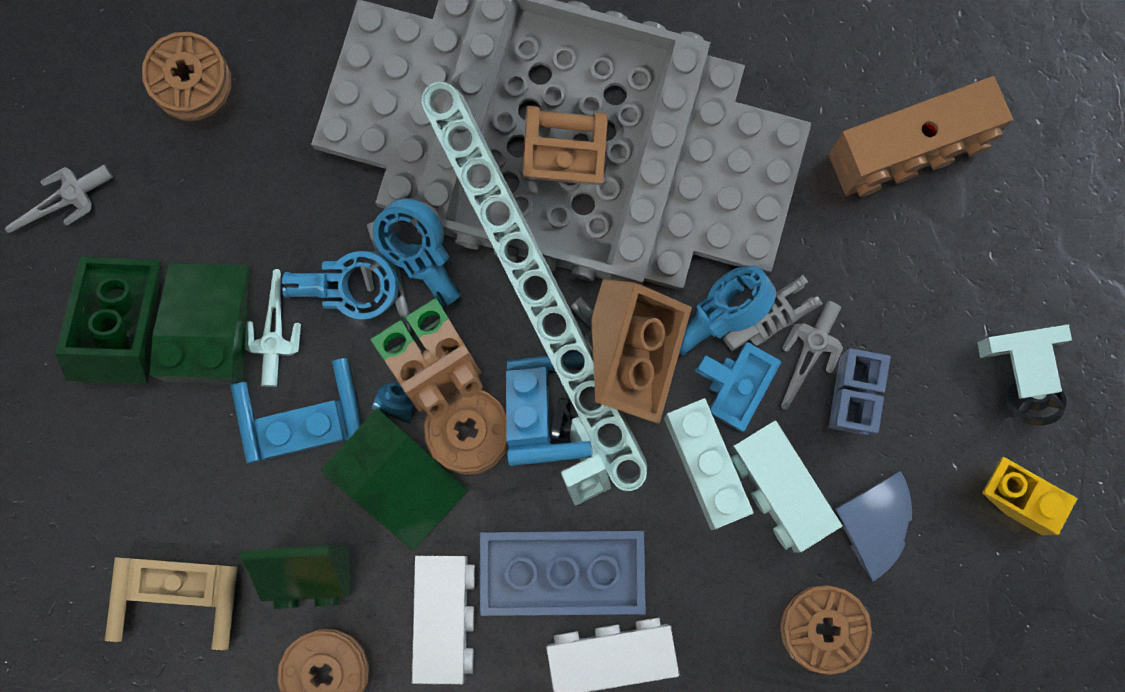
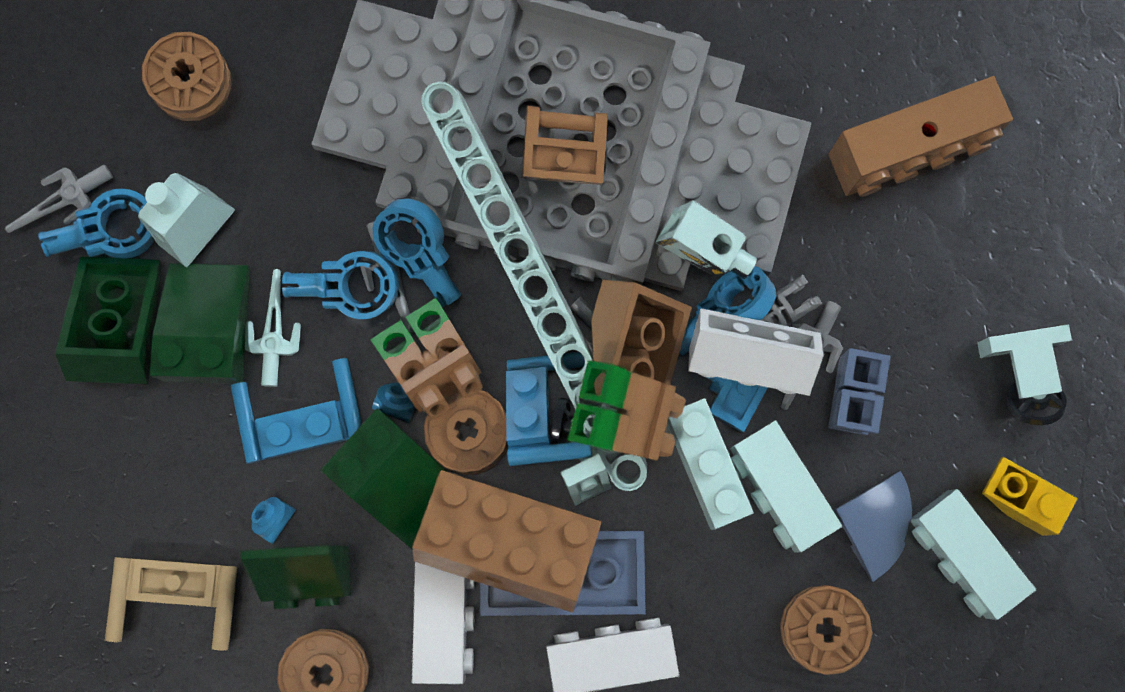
none -> dark azure pin [38,189,154,258]
none -> light aqua torso [138,173,235,267]
none -> dark azure plate [251,497,296,544]
none -> medium nougat brick [413,470,602,613]
none -> hips [568,360,686,461]
none -> light aqua torso [655,201,757,279]
none -> white brick [689,308,824,396]
none -> light aqua brick [910,489,1036,620]

